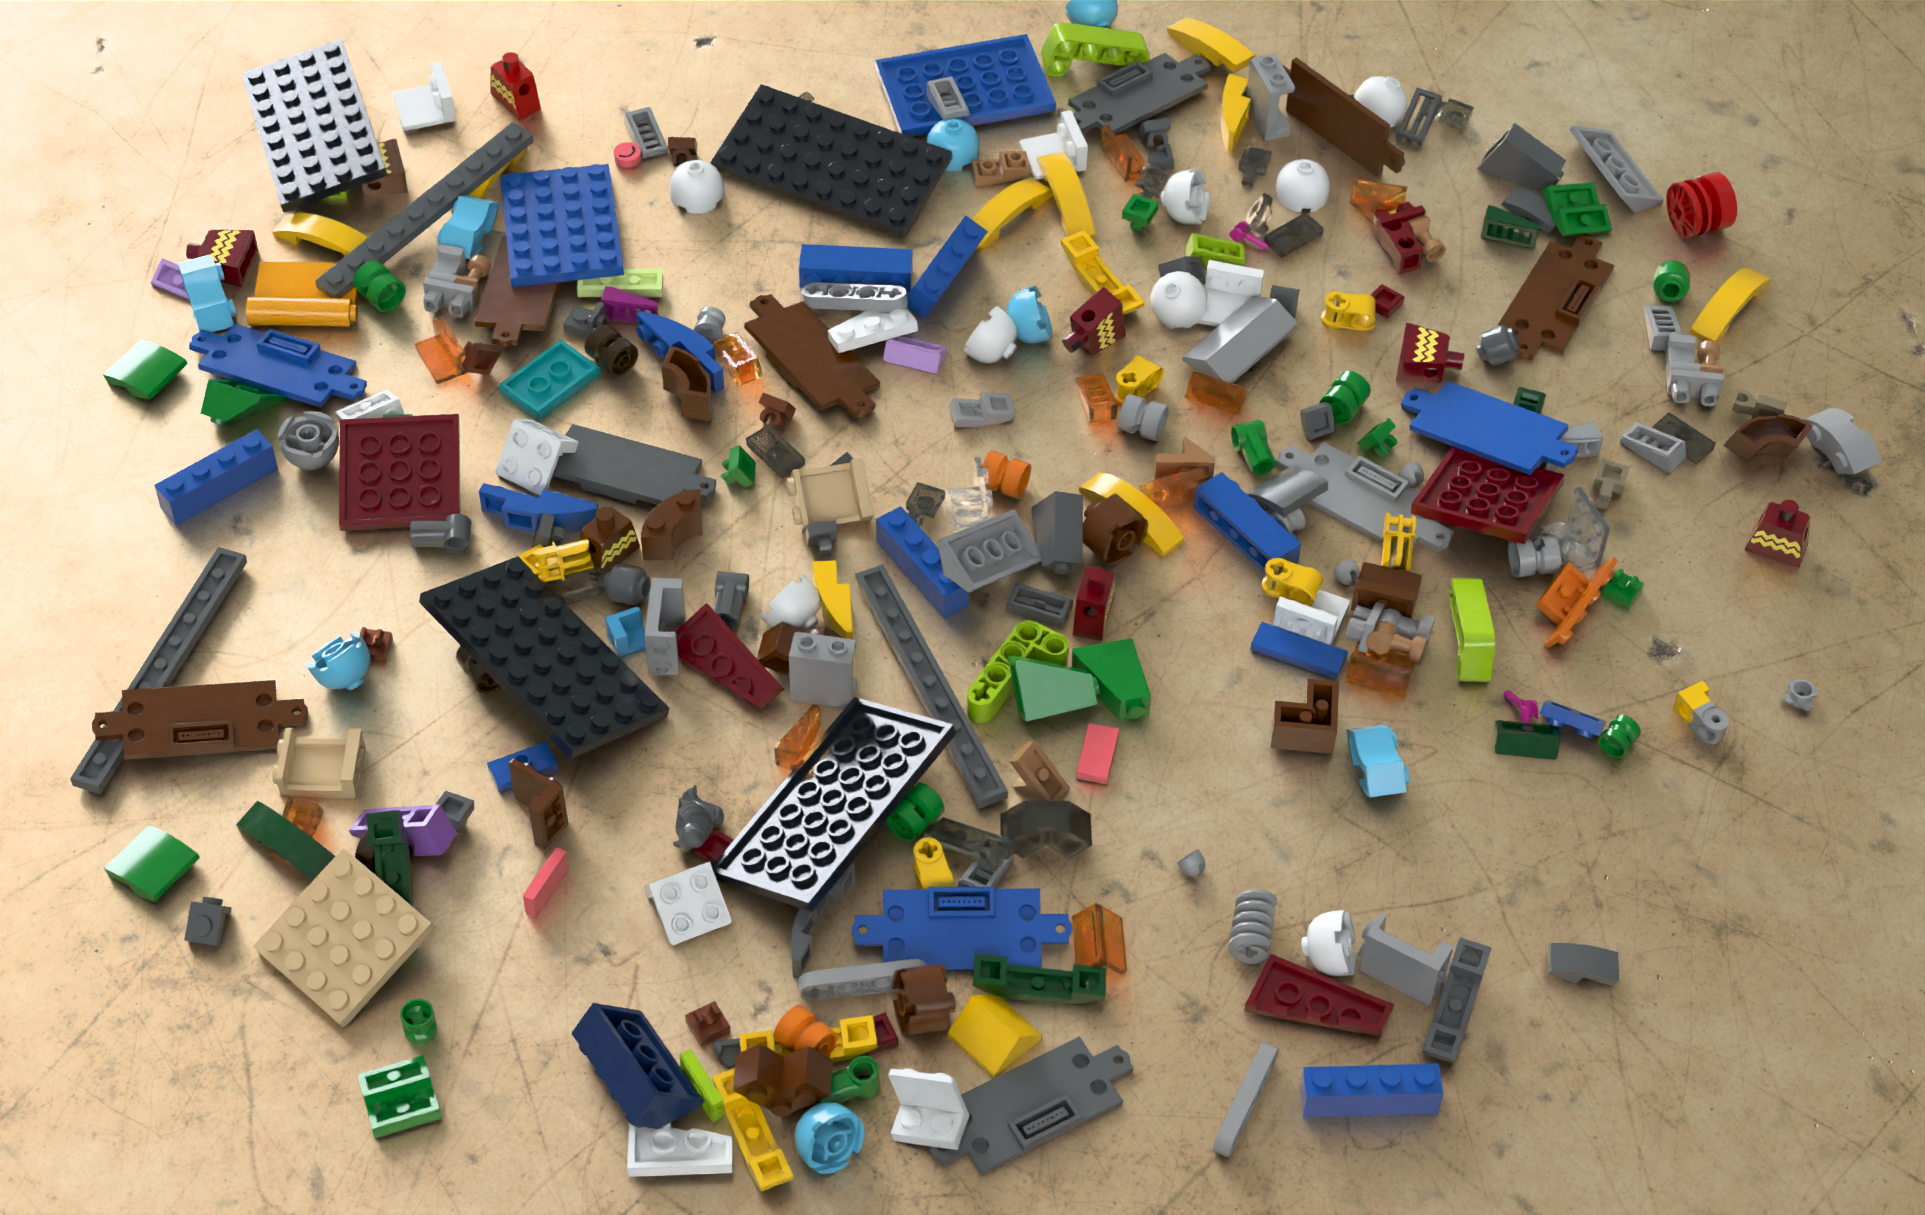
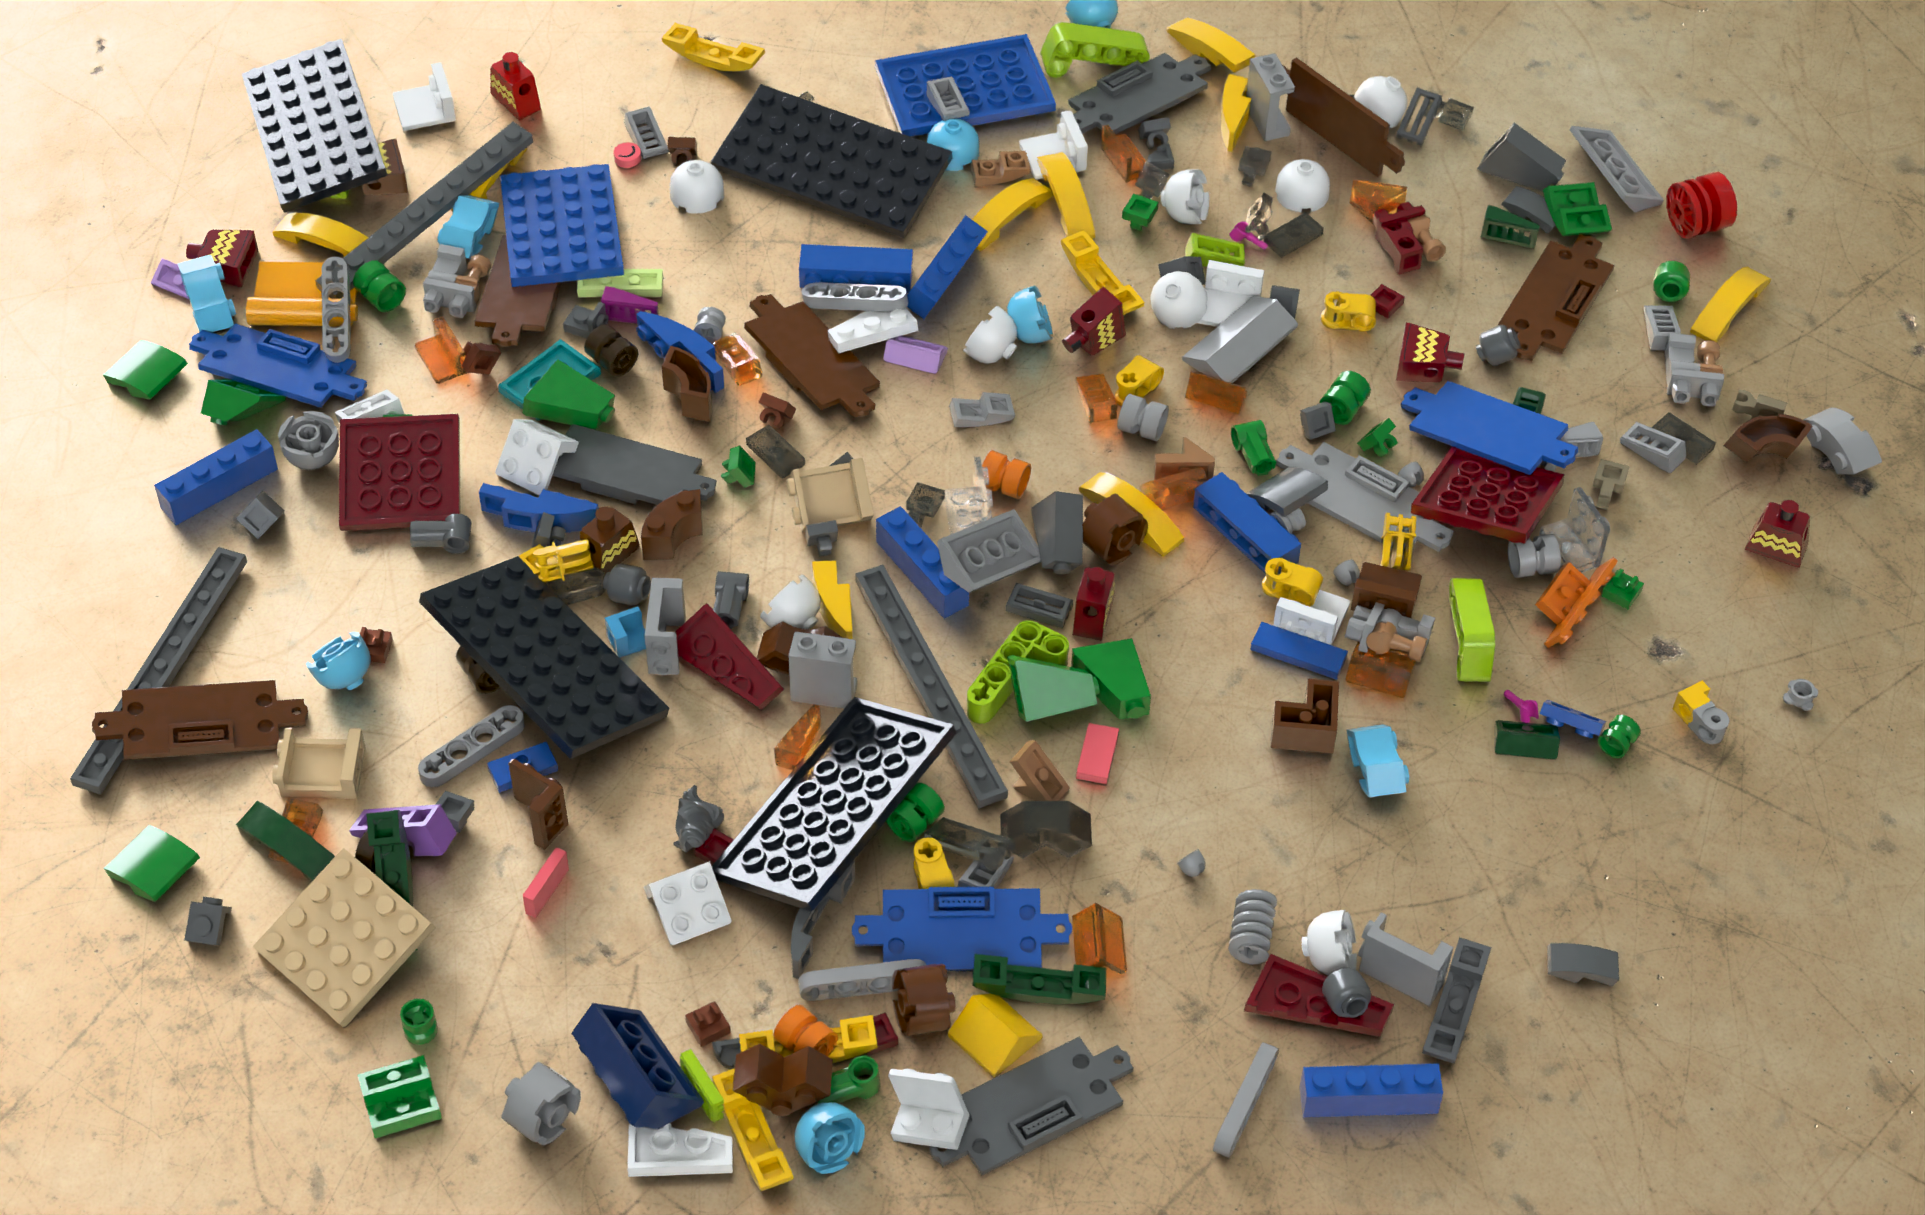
none -> dark grey panel [236,490,284,539]
none -> light grey beam [322,257,351,363]
none -> light grey beam [418,705,525,788]
none -> light grey brick [501,1062,581,1145]
none -> green slope [522,359,615,430]
none -> yellow slope [661,23,765,71]
none -> dark grey head [1322,968,1372,1018]

